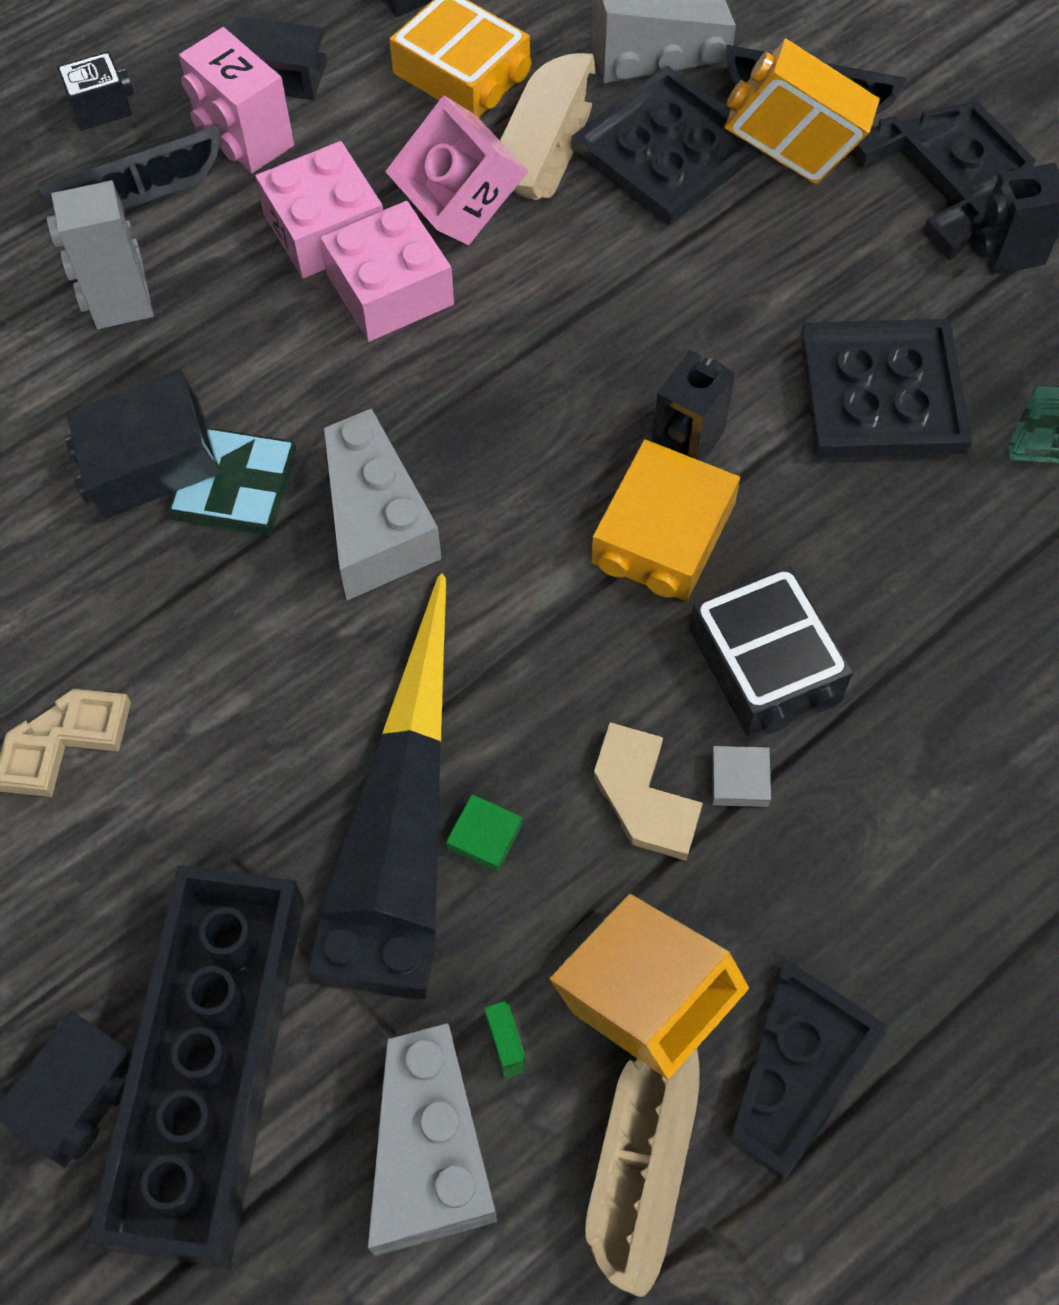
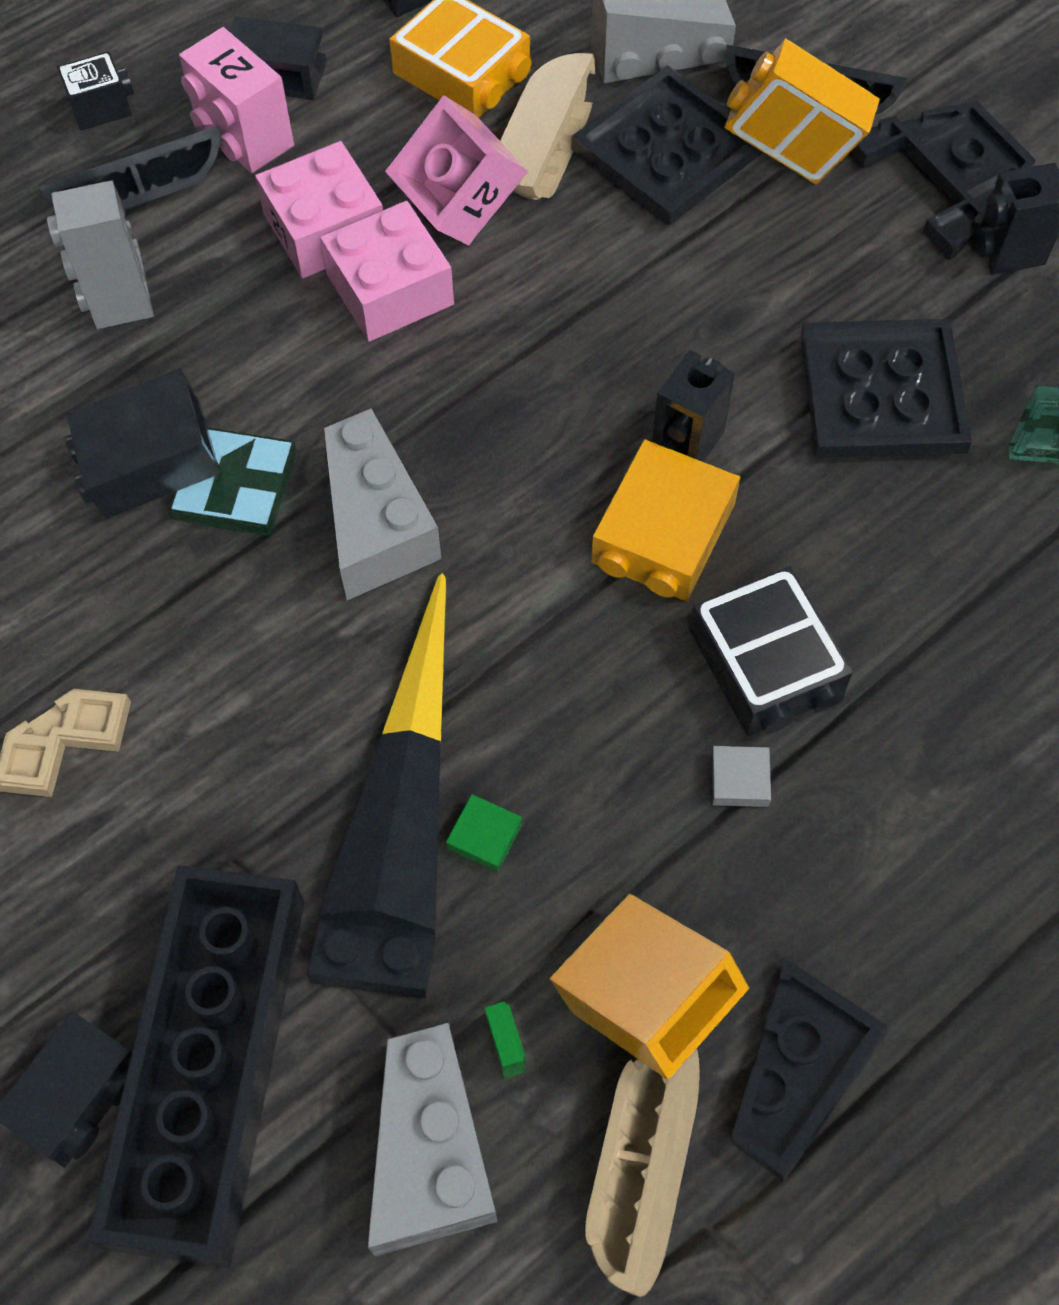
tan tile [594,722,703,861] -> none

